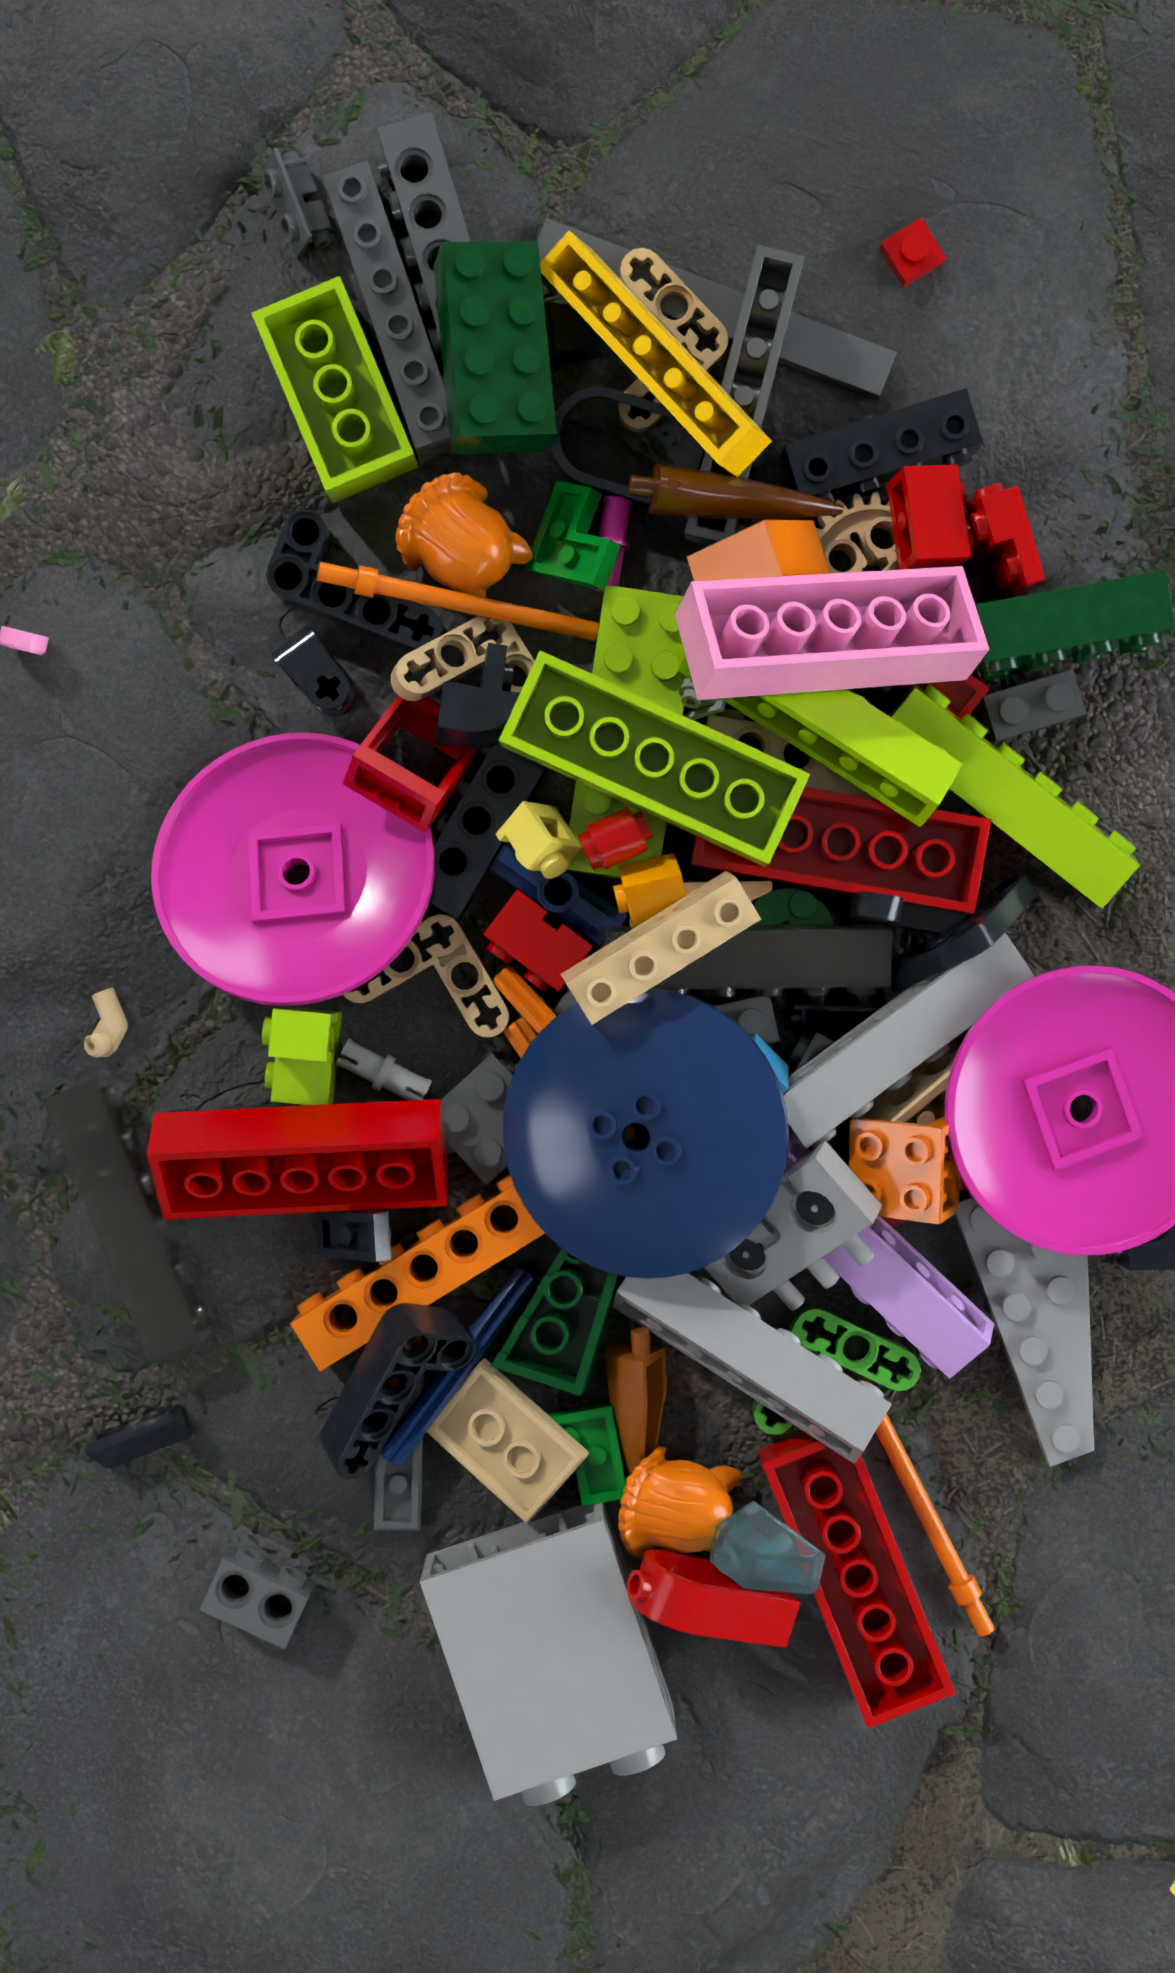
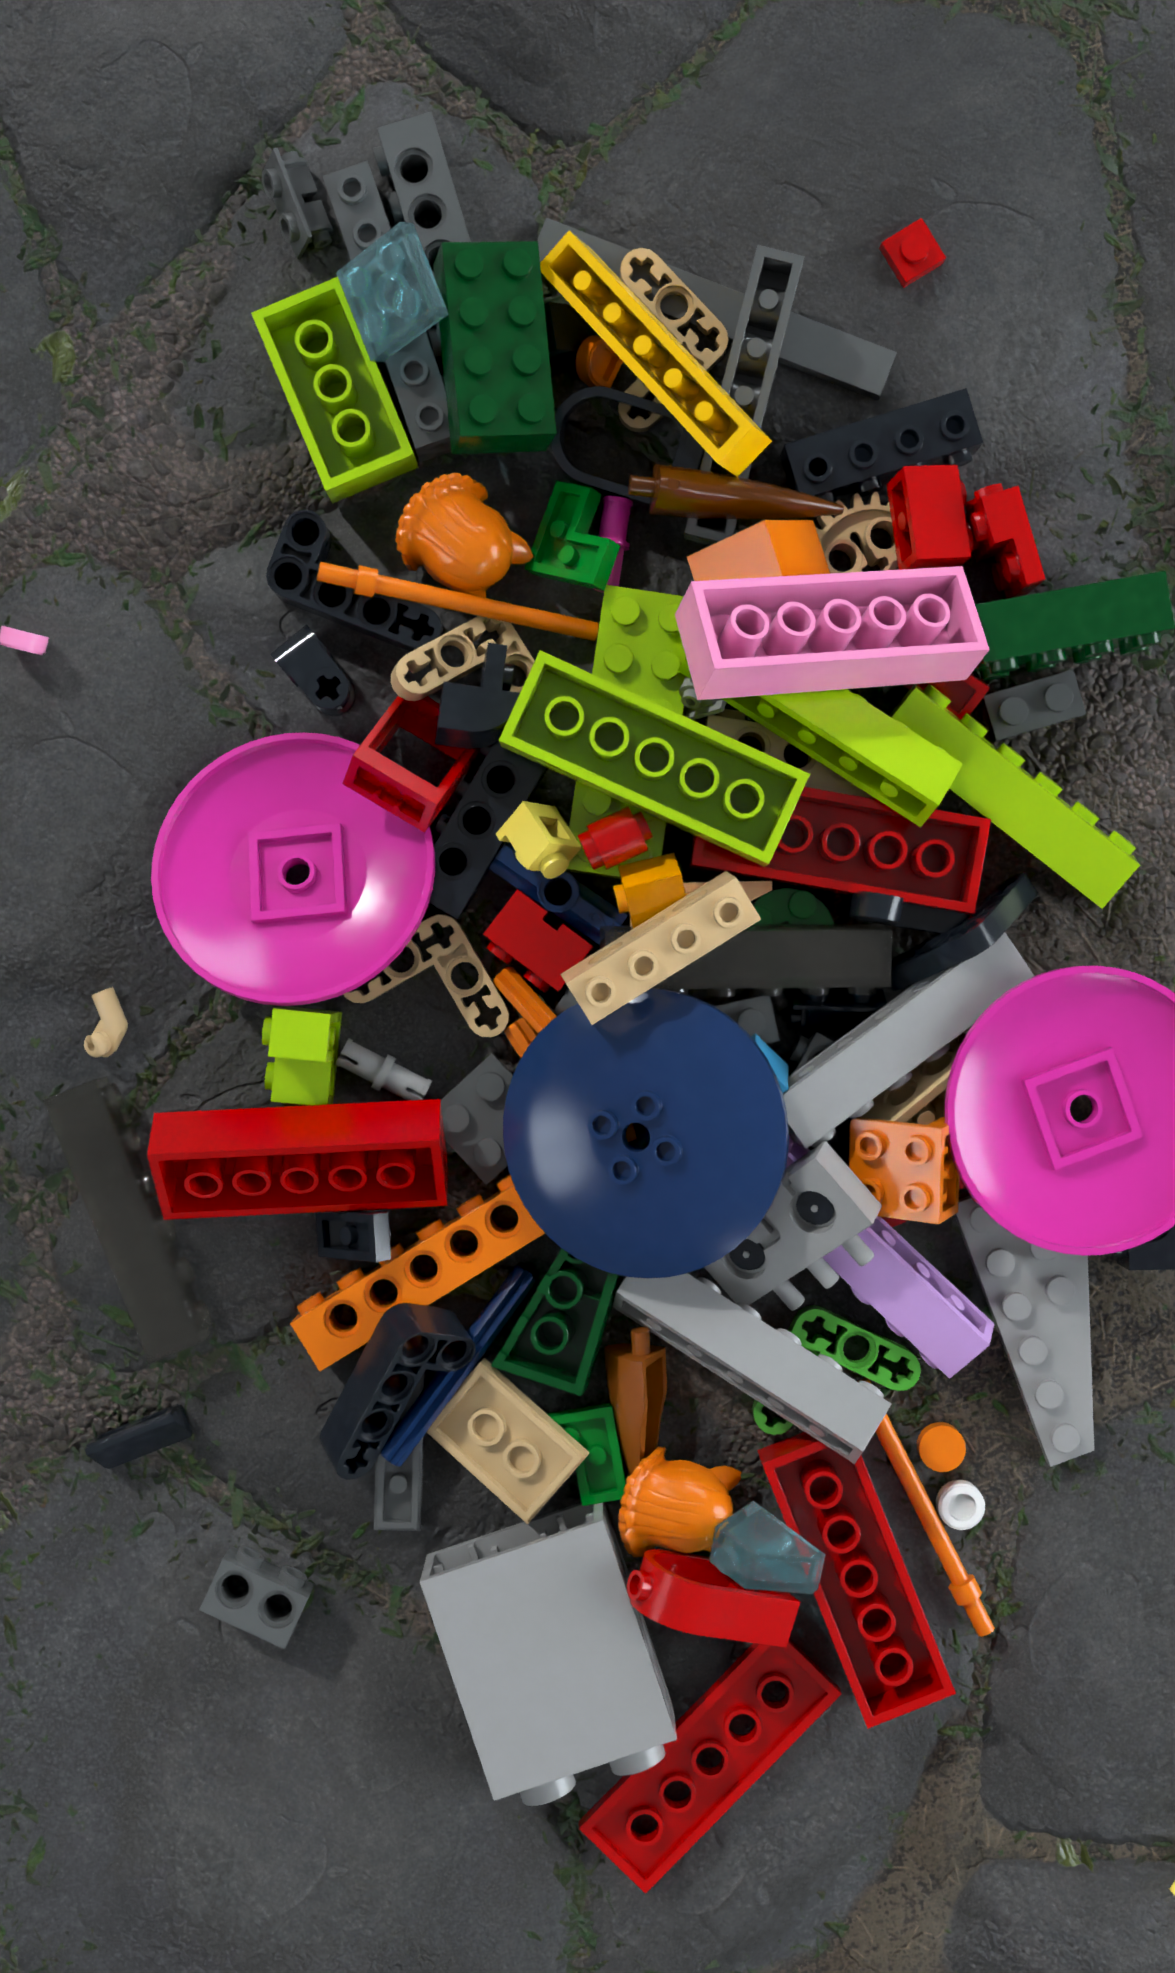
none -> clear light blue plate [336,222,449,362]
none -> orange tile [575,335,623,388]
none -> red plate [579,1638,842,1894]
none -> orange tile [917,1422,966,1472]
none -> white tile [936,1480,985,1530]

